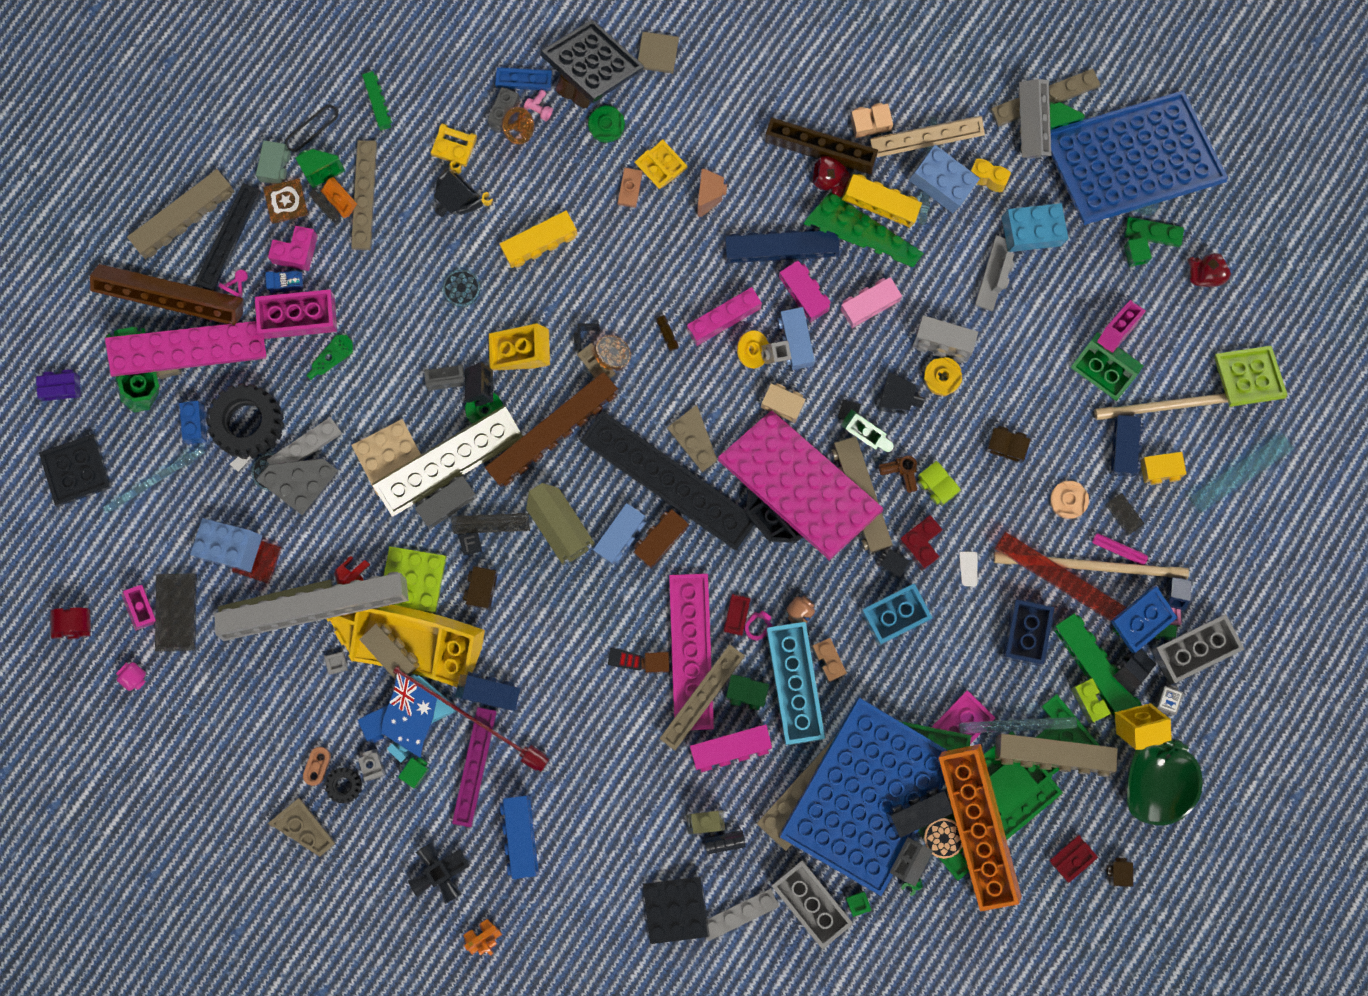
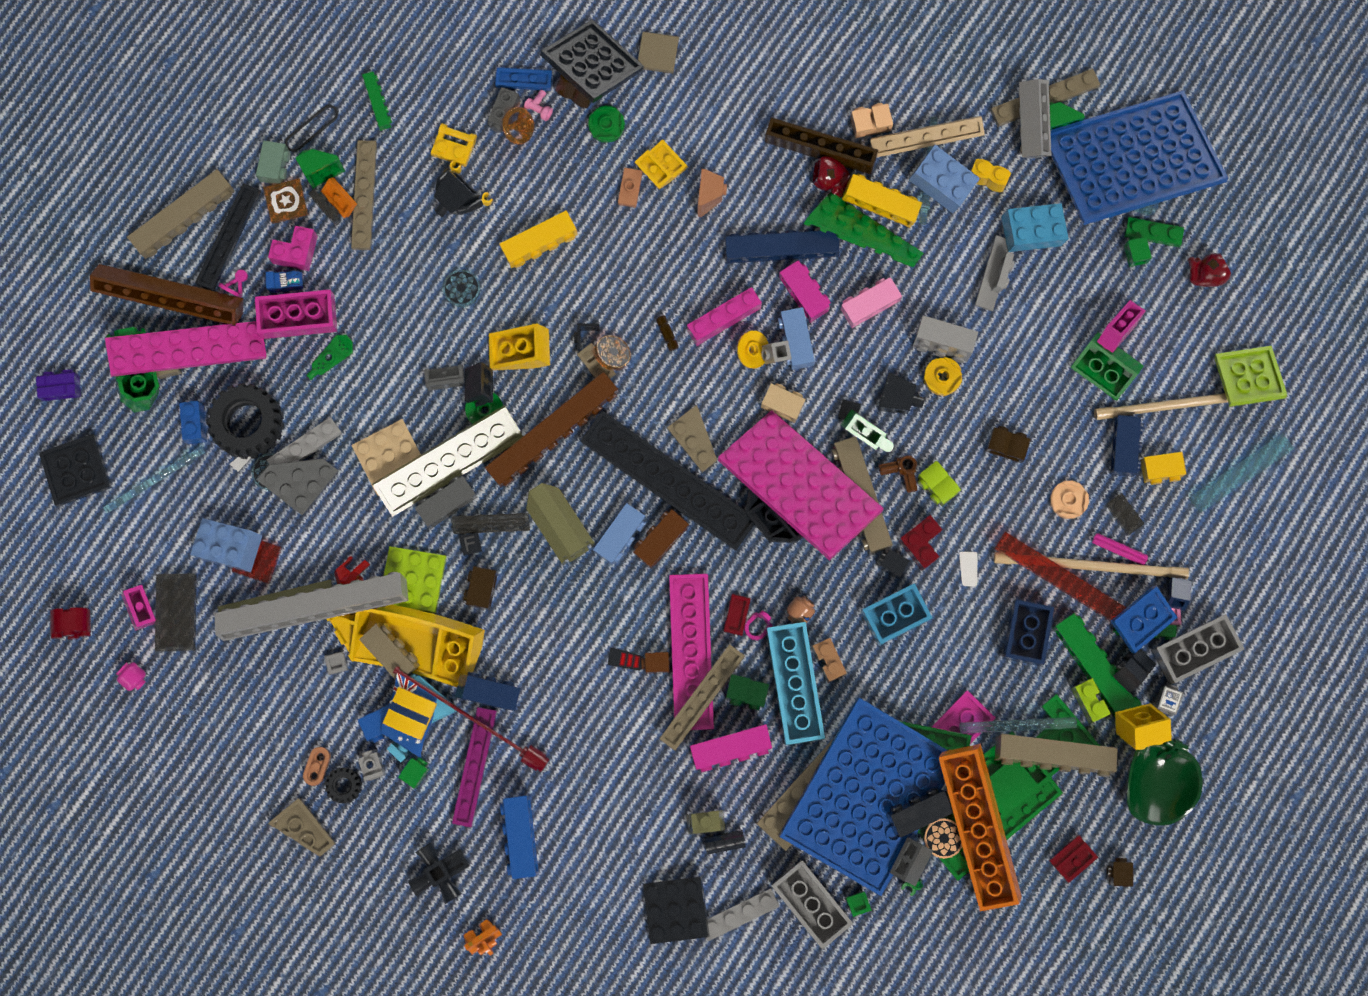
none -> yellow slope [383,687,437,740]

